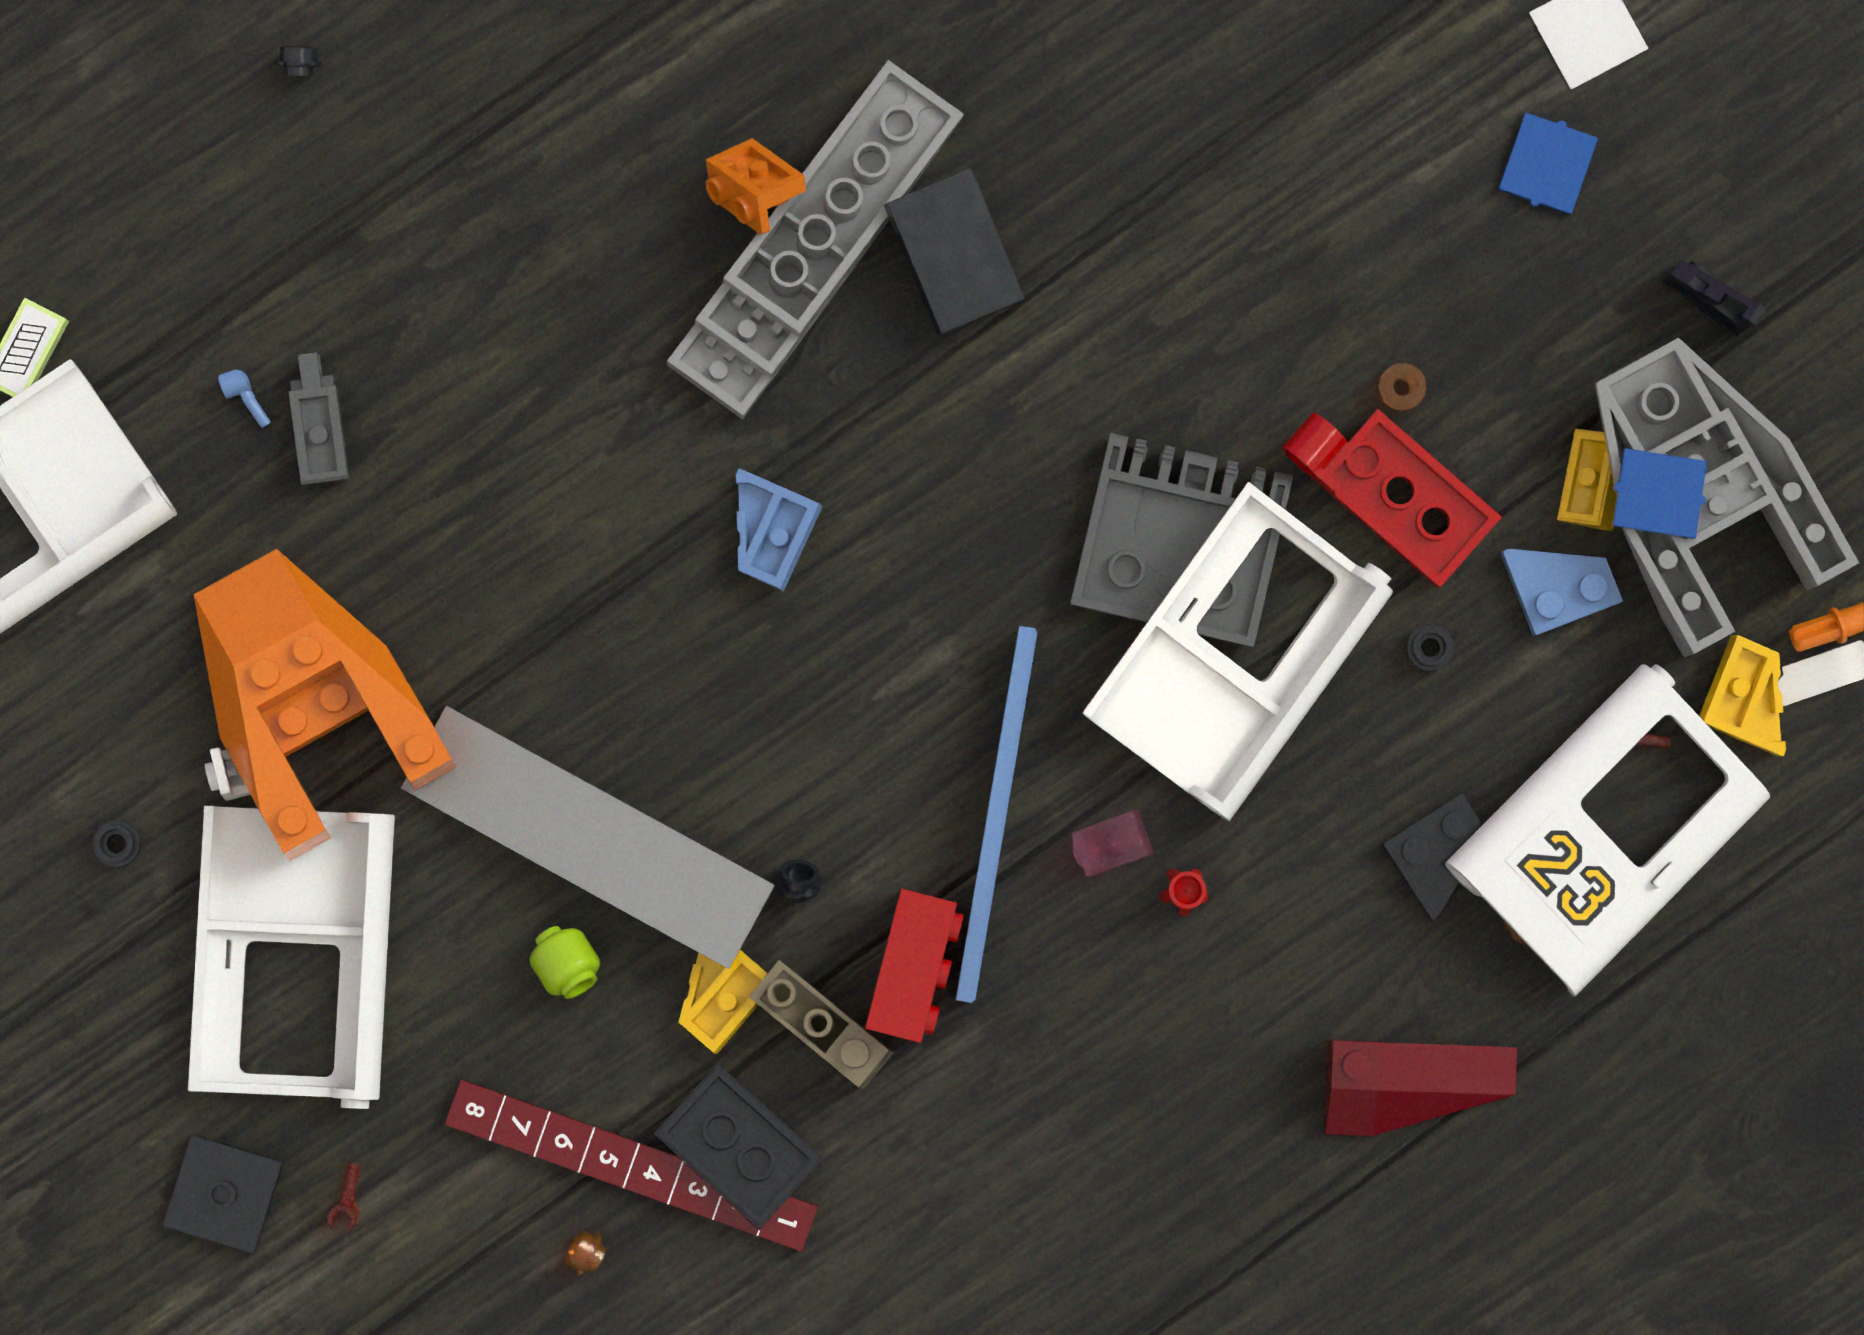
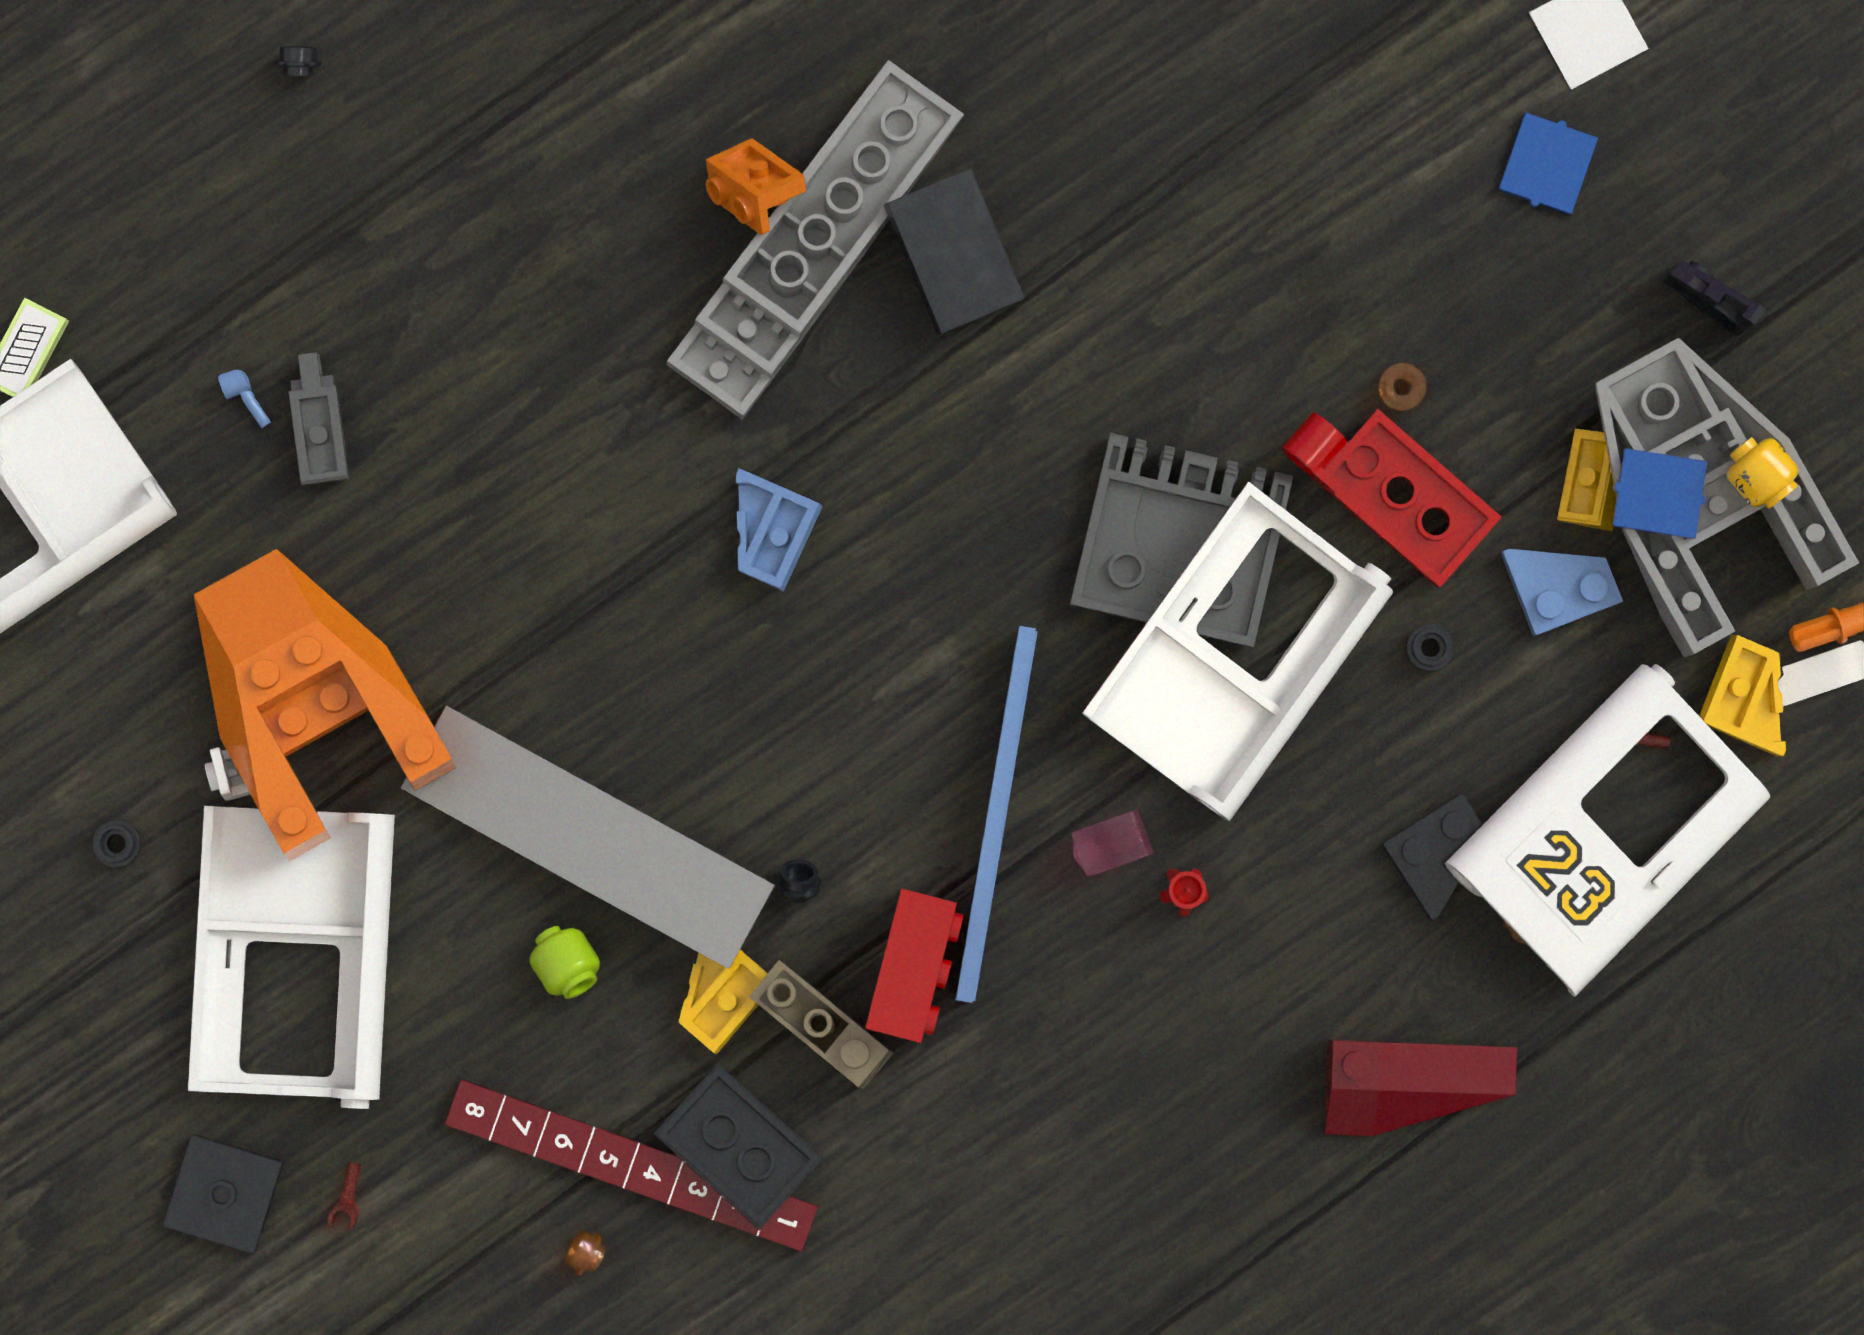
none -> yellow head [1727,437,1798,509]

